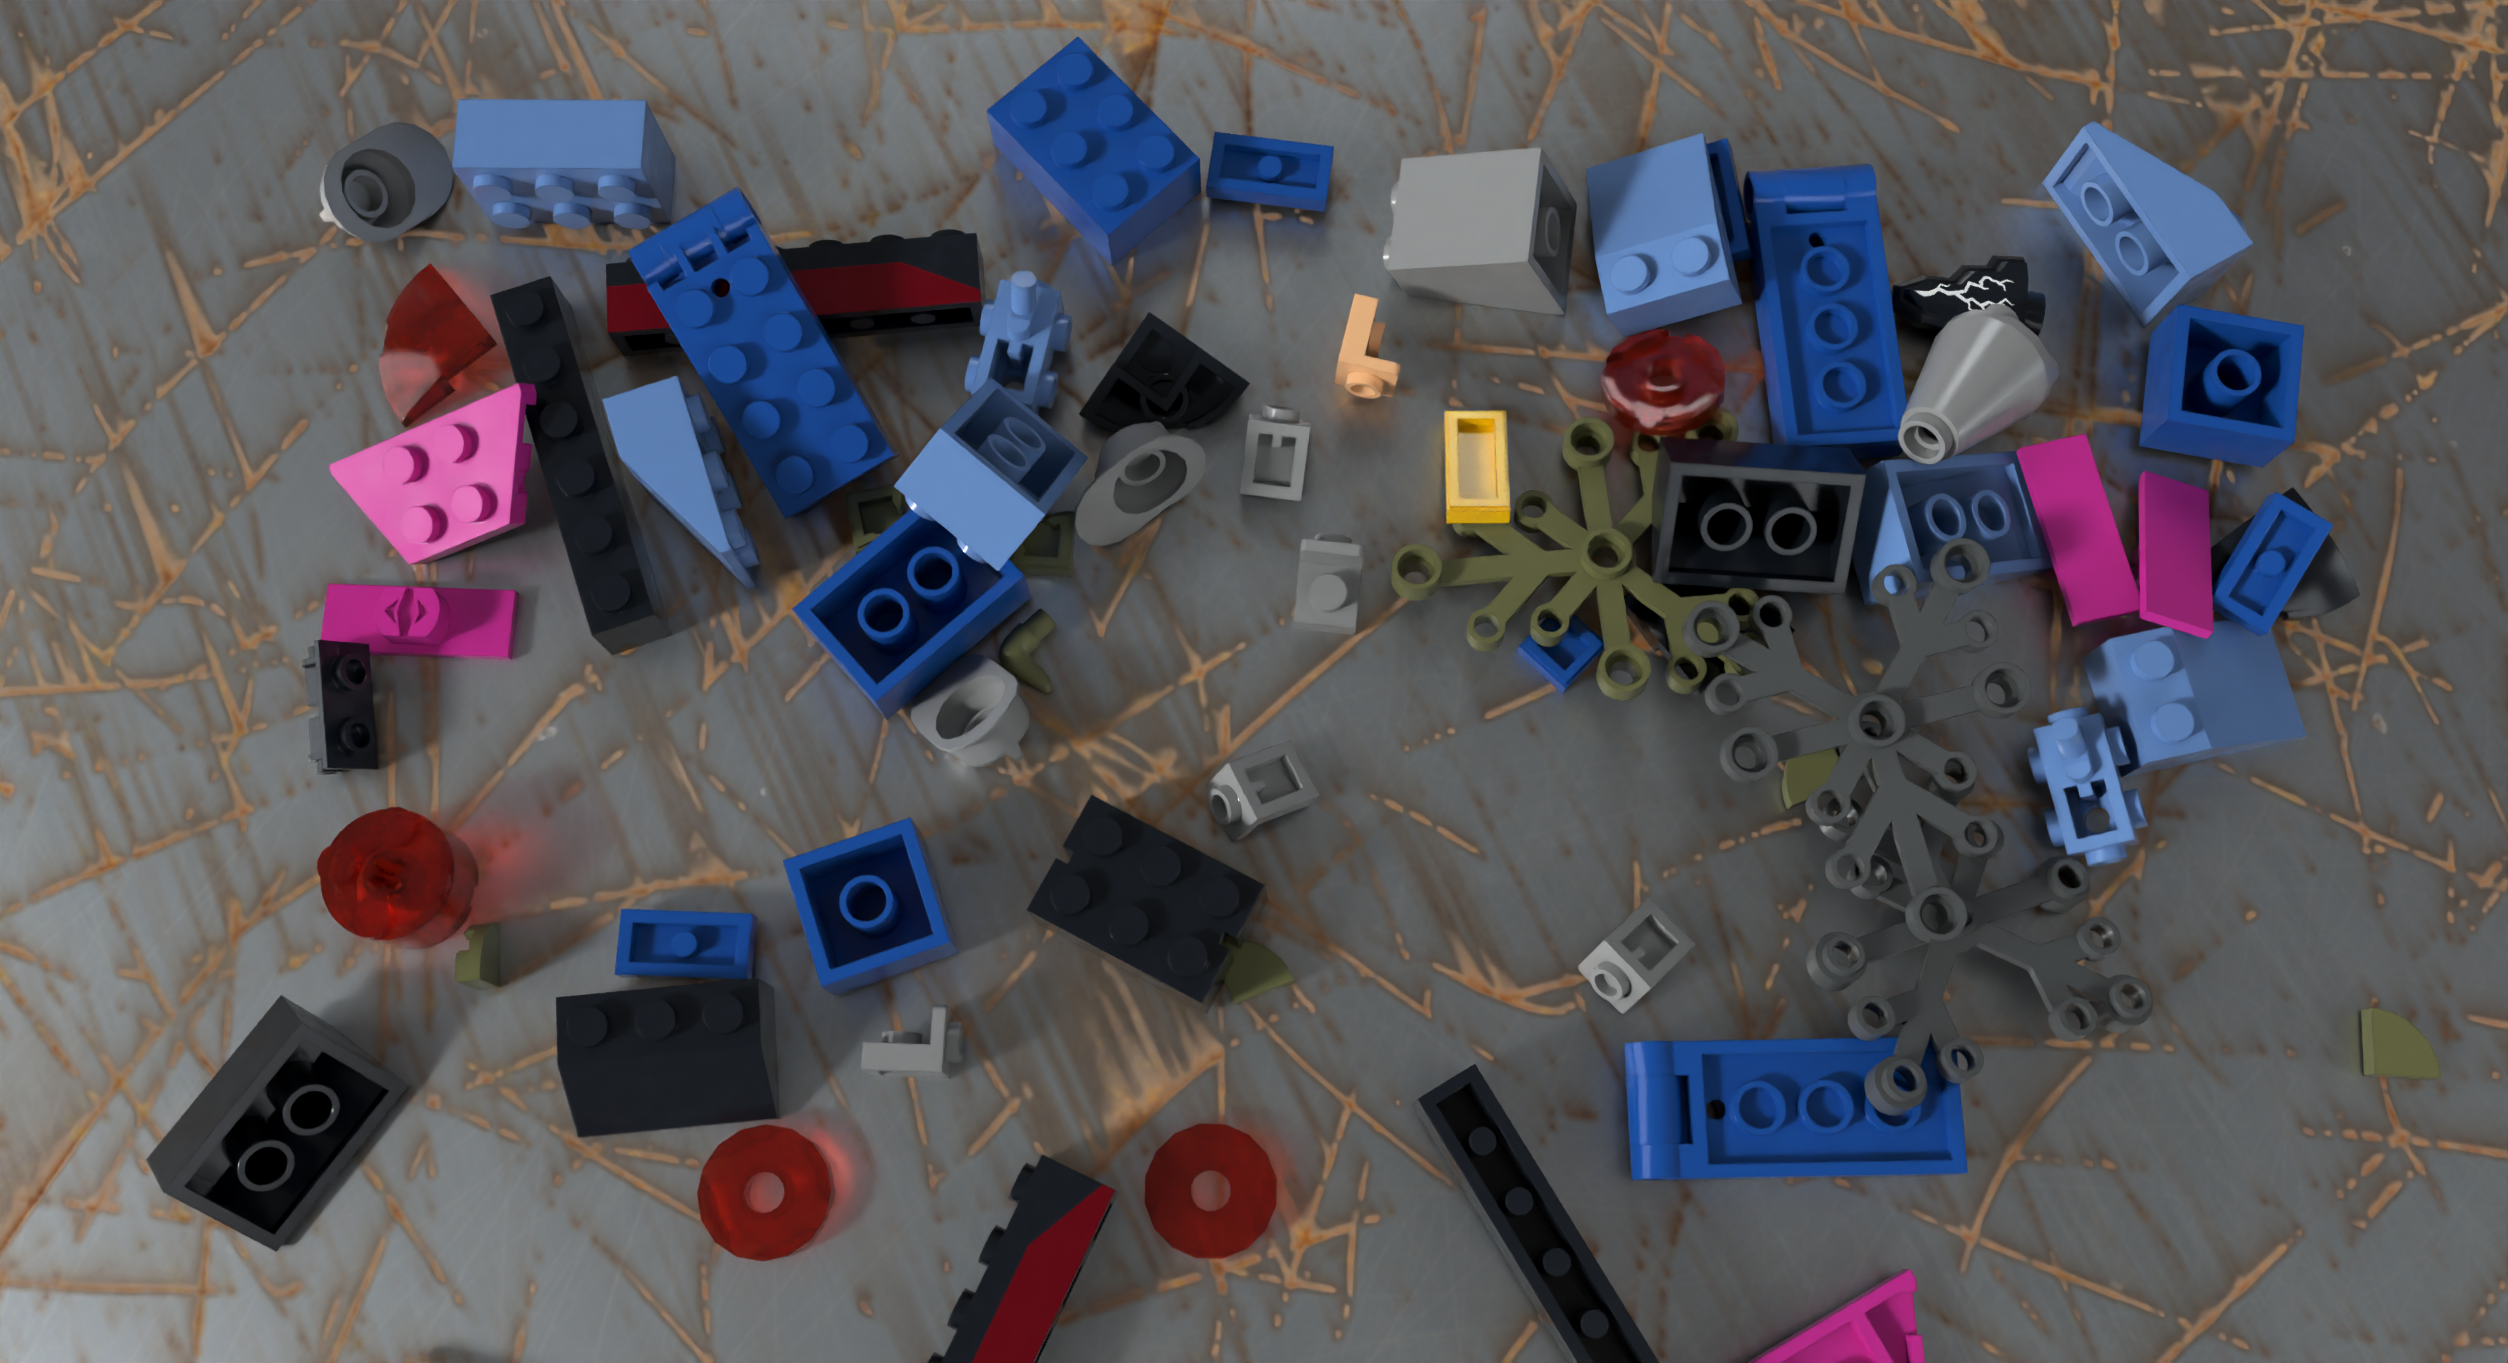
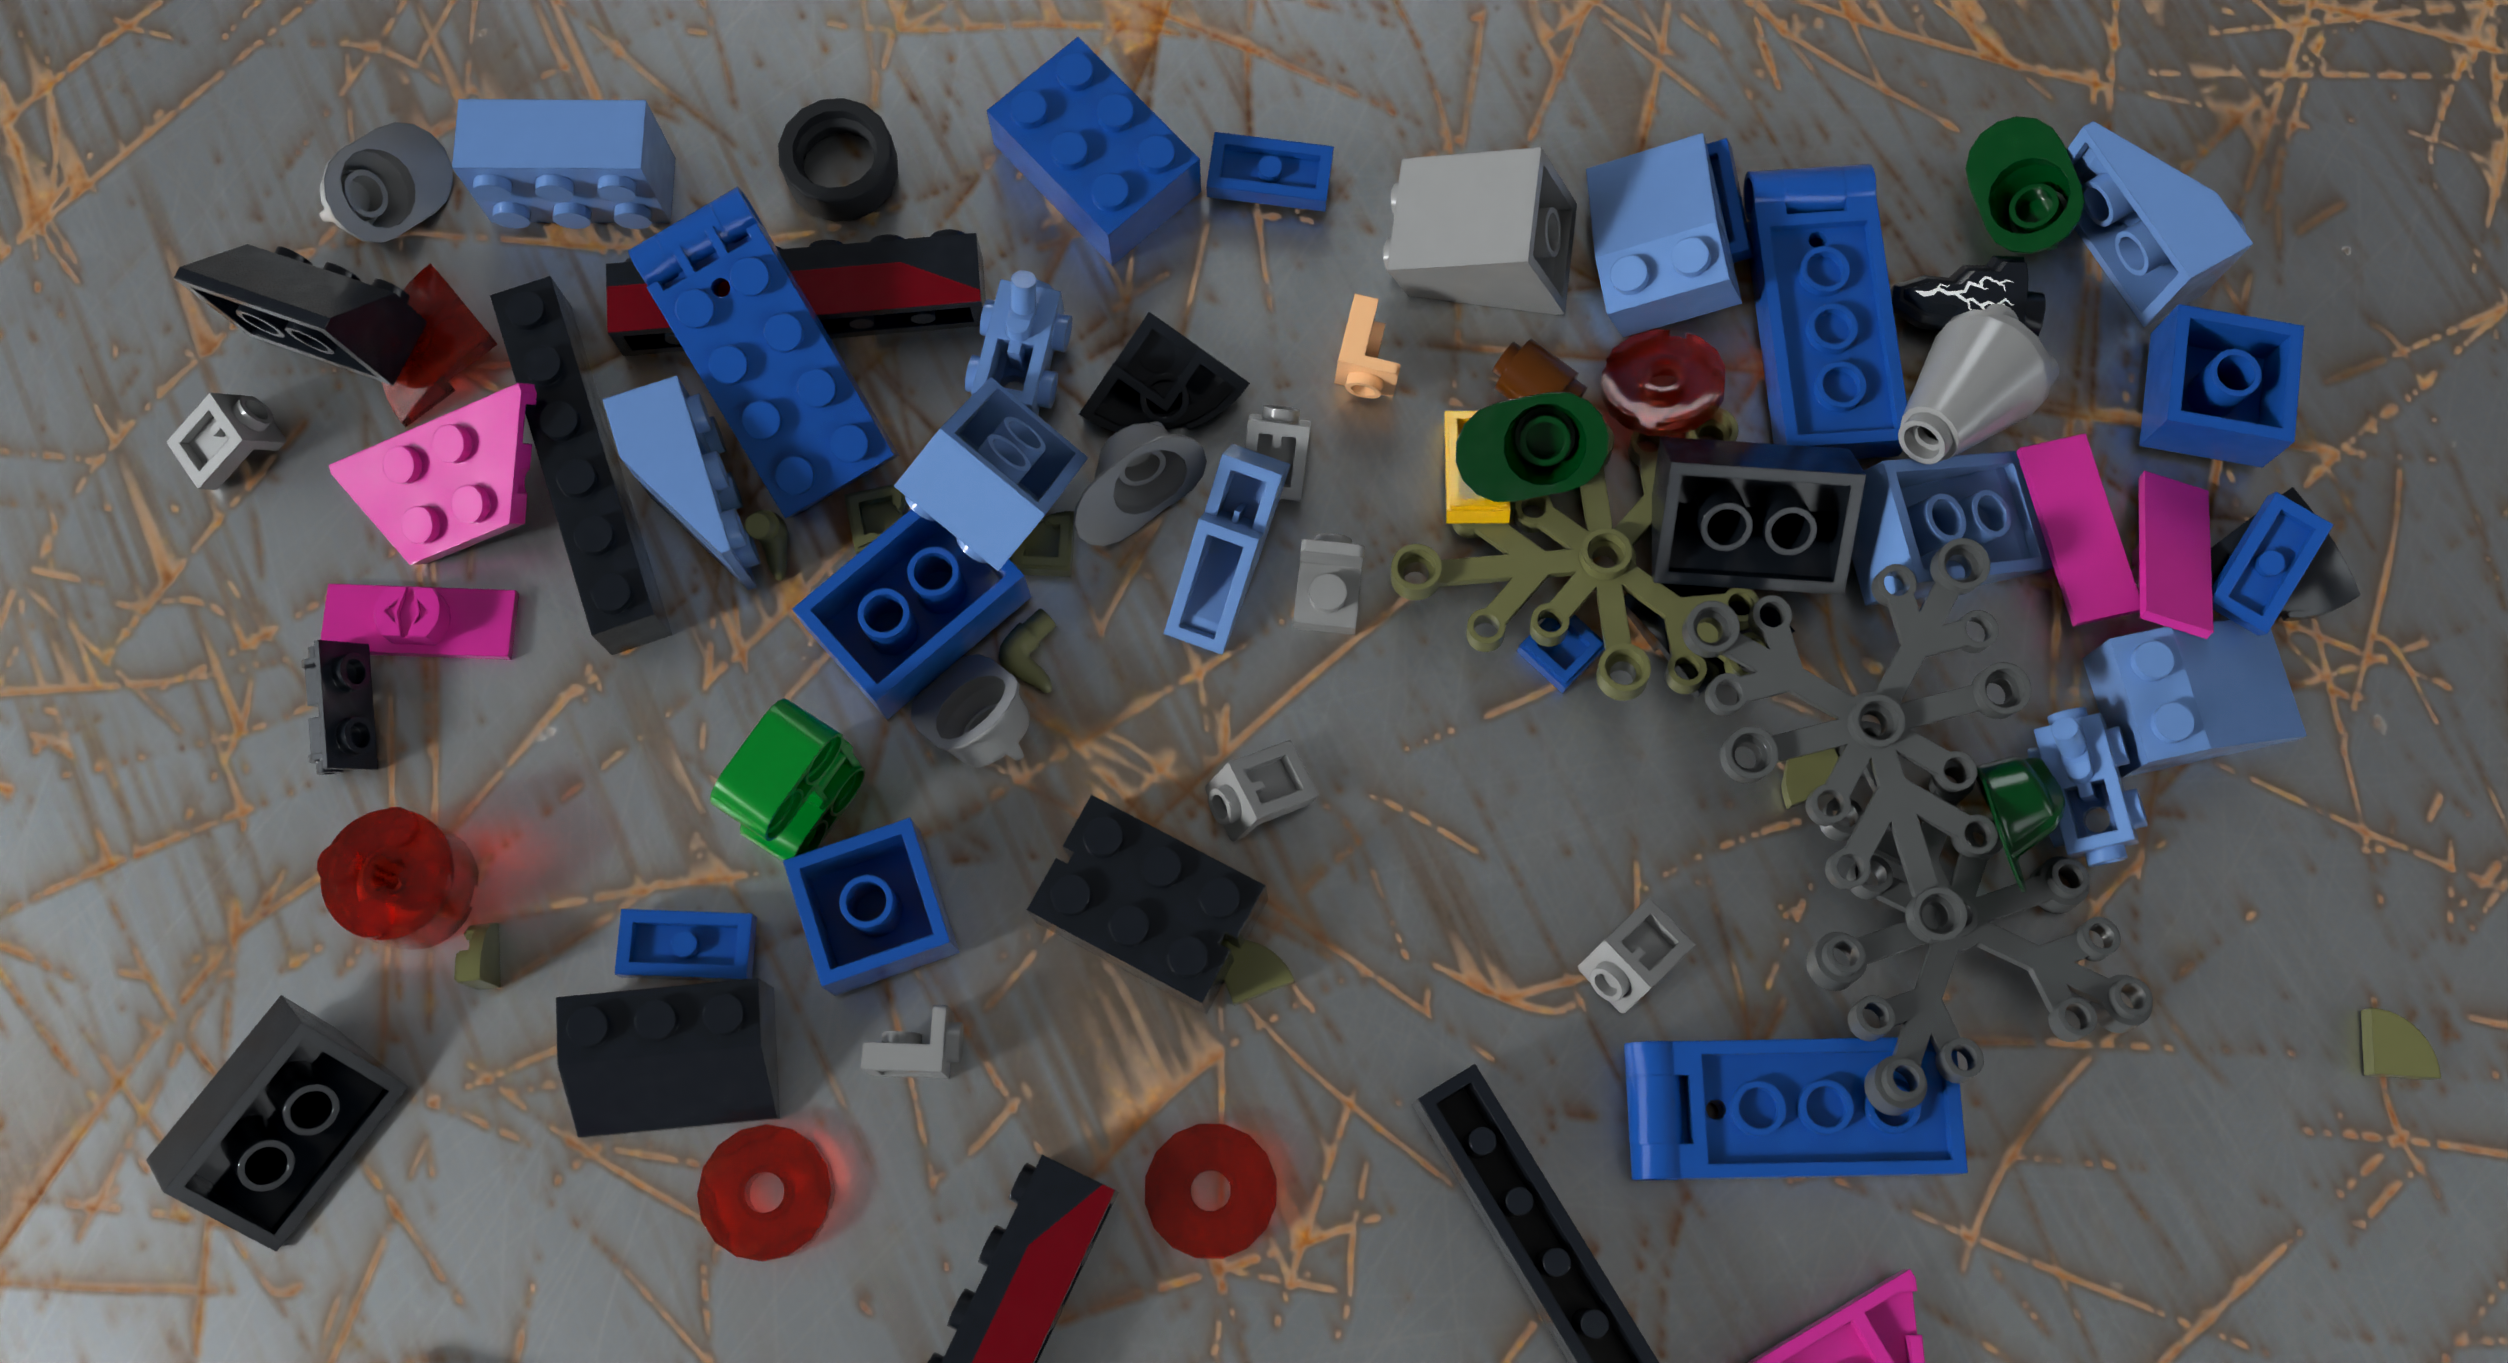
none -> light grey bracket [166,392,286,490]
none -> black slope [174,244,427,386]
none -> green beam [710,698,866,862]
none -> olive animal [745,510,788,581]
none -> black tyre [778,98,898,222]
none -> medium blue slope [1163,444,1291,655]
none -> dark green piece [1455,392,1609,502]
none -> reddish brown brick [1492,339,1588,400]
none -> dark green piece [1965,116,2085,254]
none -> dark green piece [1975,756,2065,893]

